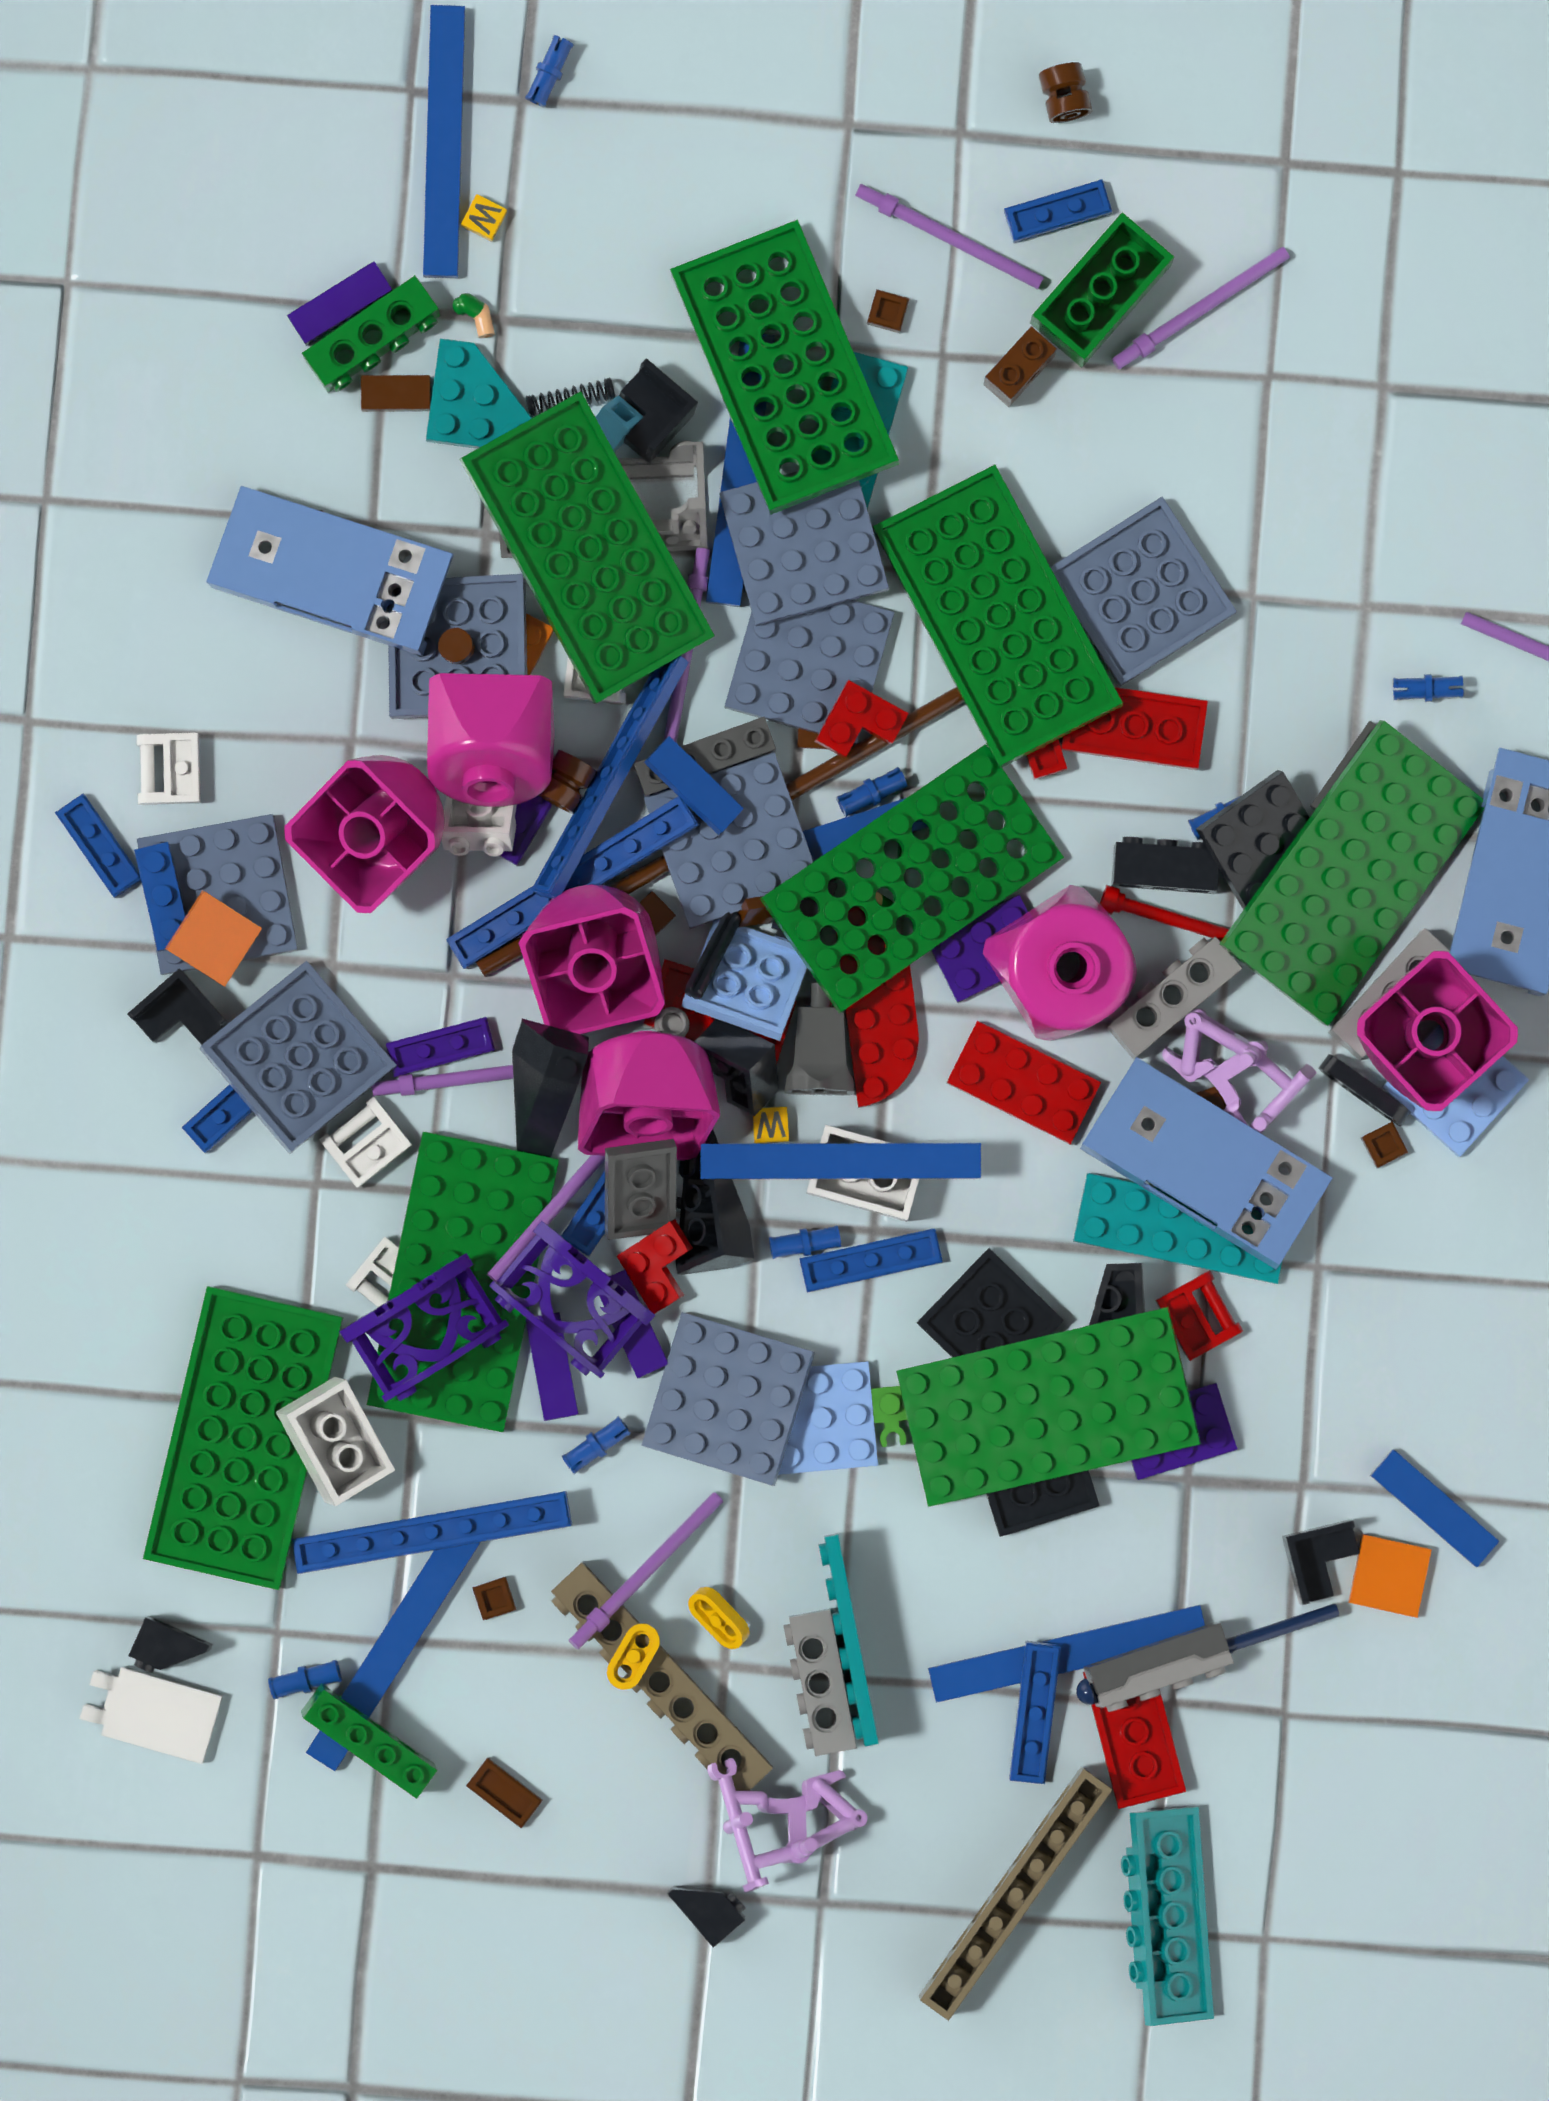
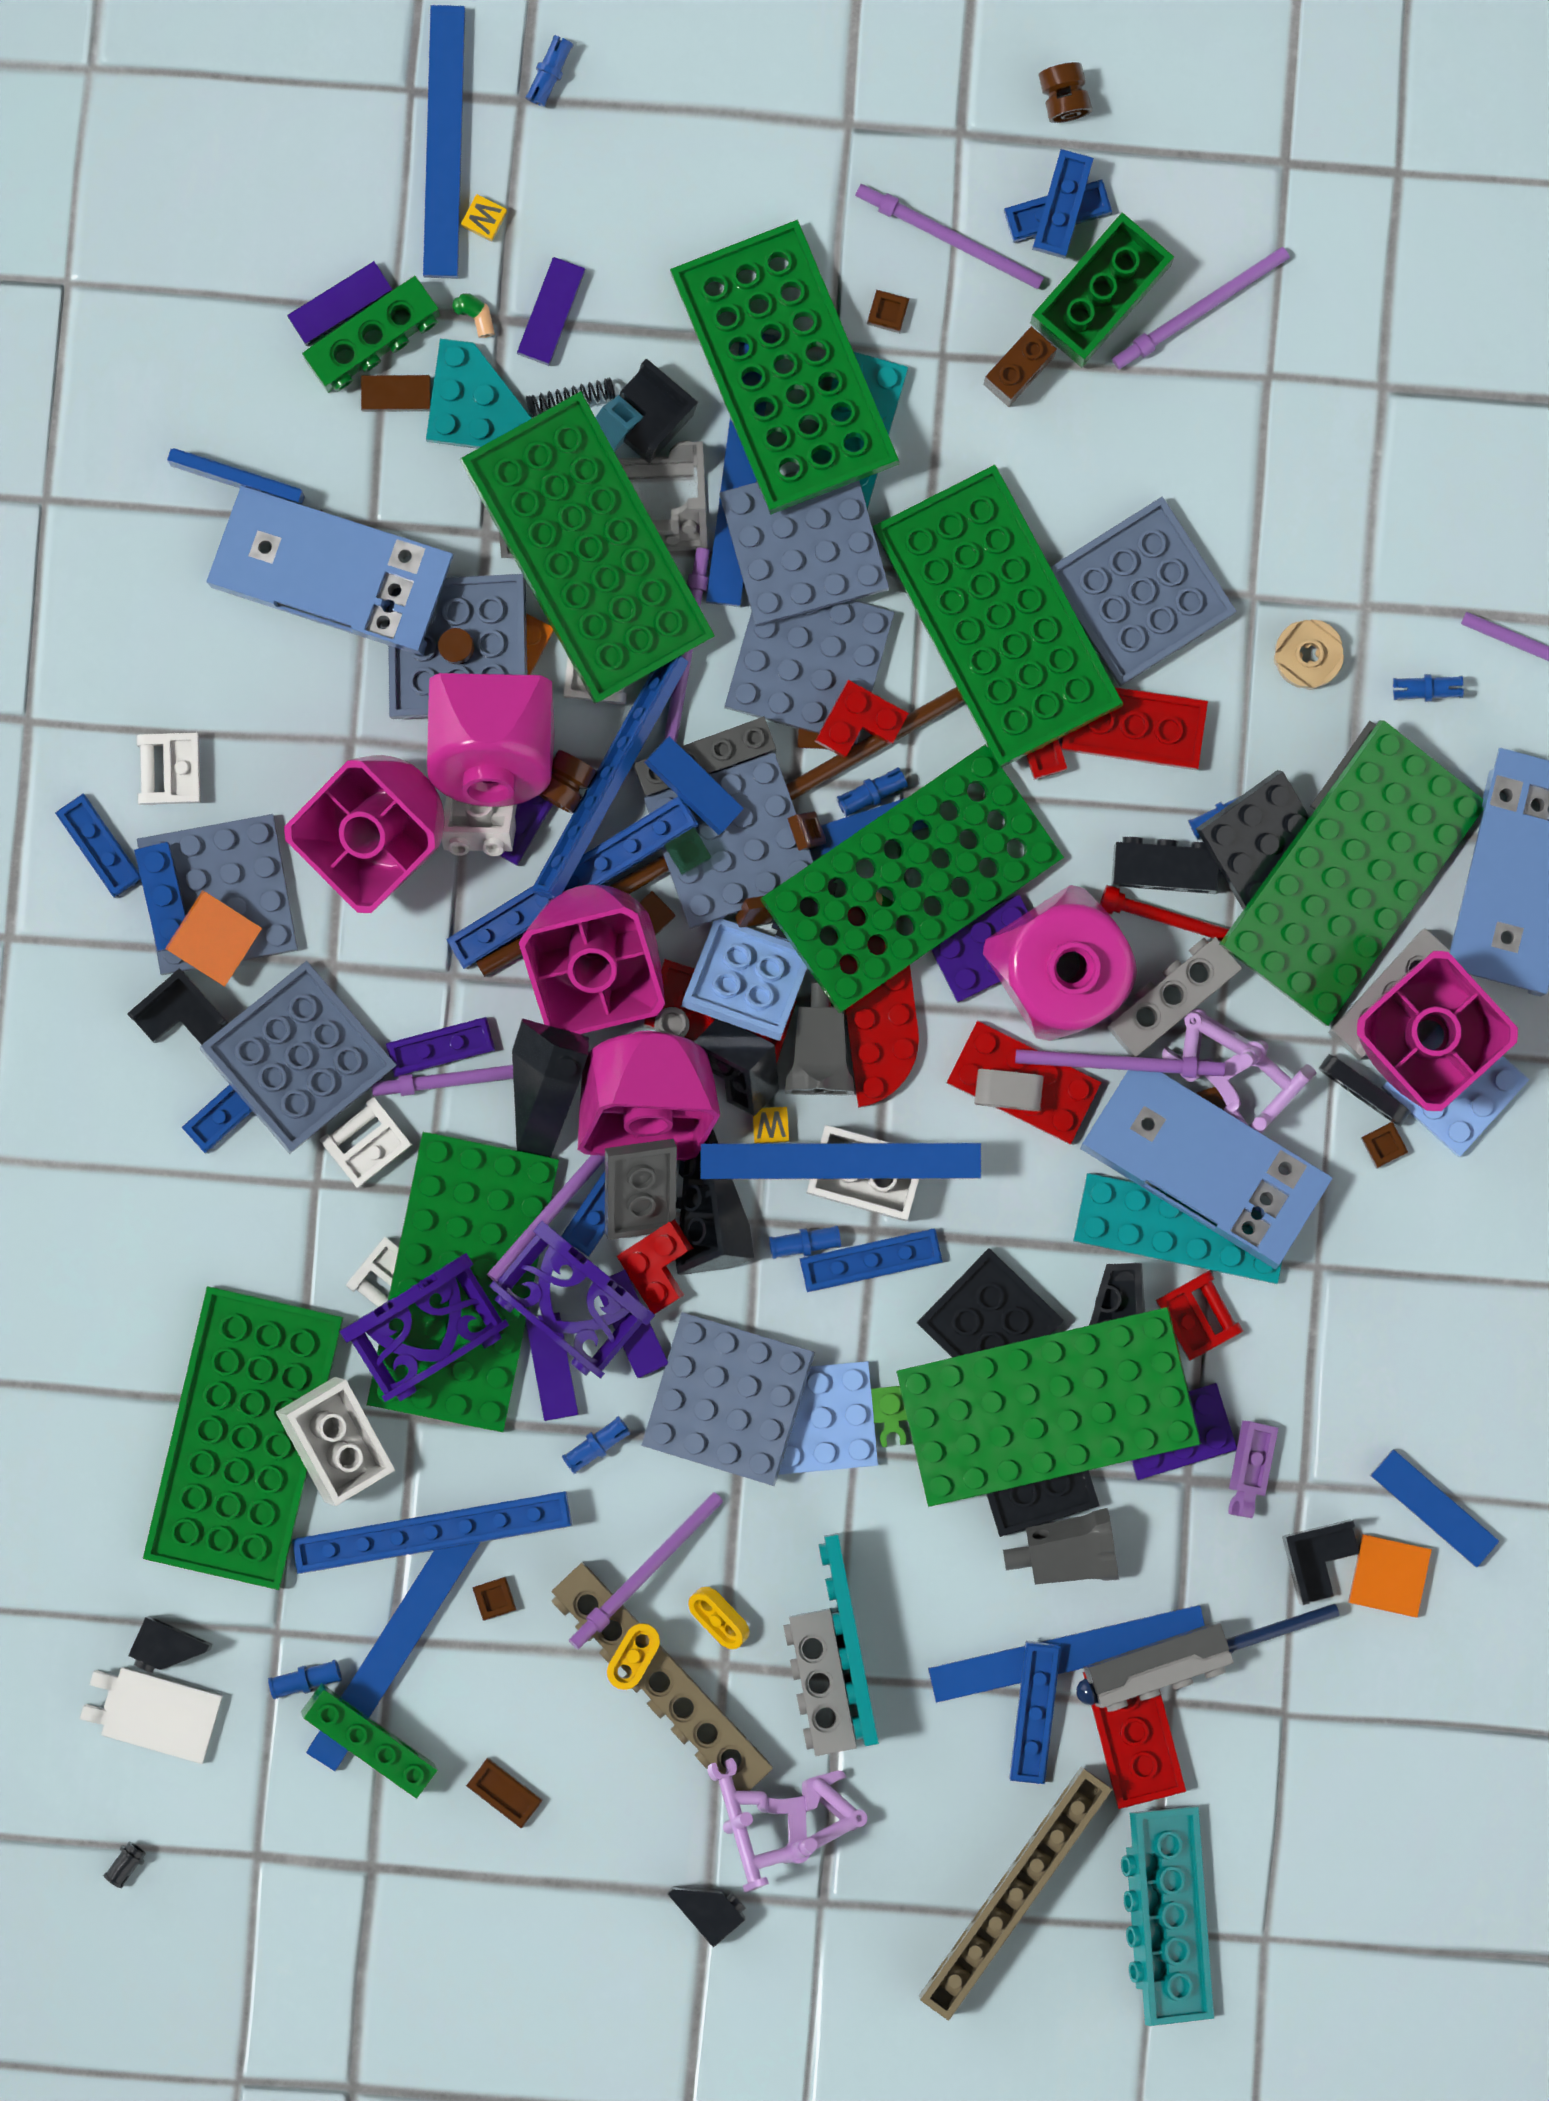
black axle [685,912,741,1000] -> none
none -> black pin [103,1842,146,1889]
none -> blue tile [167,448,305,505]
none -> dark purple tile [517,257,585,366]
none -> clear green plate [664,827,712,876]
none -> reddish brown tile [787,811,826,851]
none -> light grey beam [974,1069,1044,1111]
none -> dark grey piece [1003,1508,1119,1585]
none -> medium lavender bar [1015,1049,1225,1078]
none -> blue plate [1032,149,1094,259]
none -> medium lavender plate [1228,1420,1279,1518]
none -> tan plate [1274,619,1344,690]

